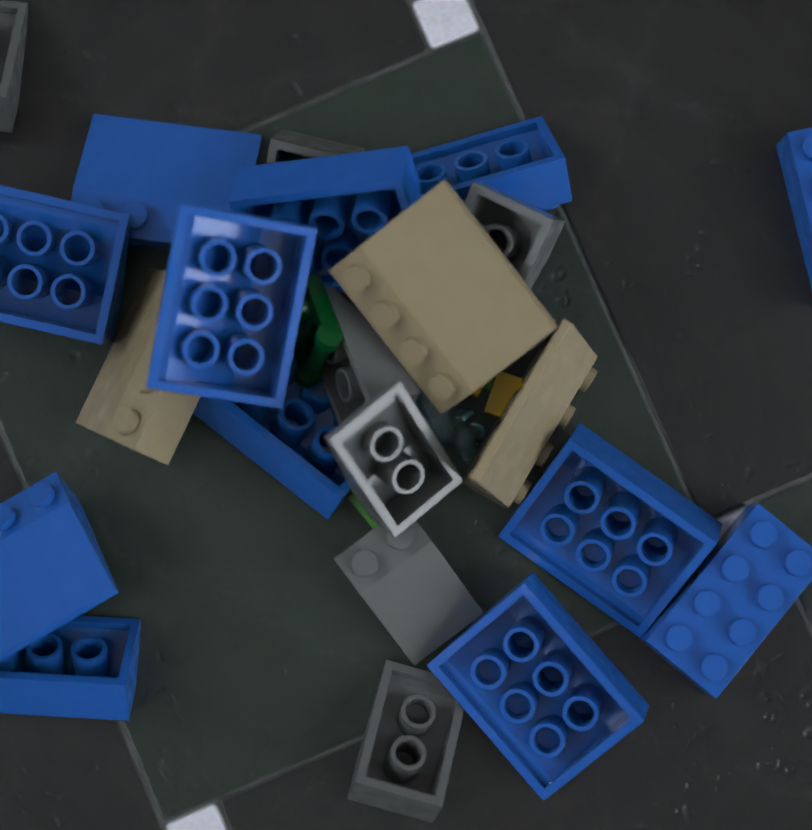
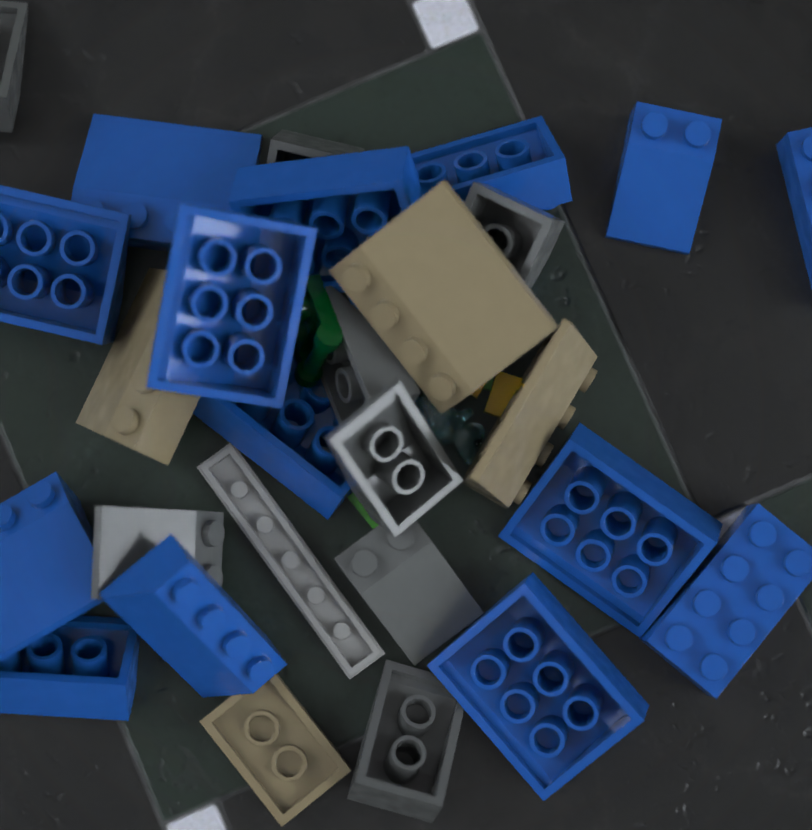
none -> slope [91,506,225,599]
none -> blue slope [99,533,287,698]
none -> light grey tile [197,443,385,680]
none -> dark tan plate [199,674,352,827]
none -> blue slope [605,101,722,255]

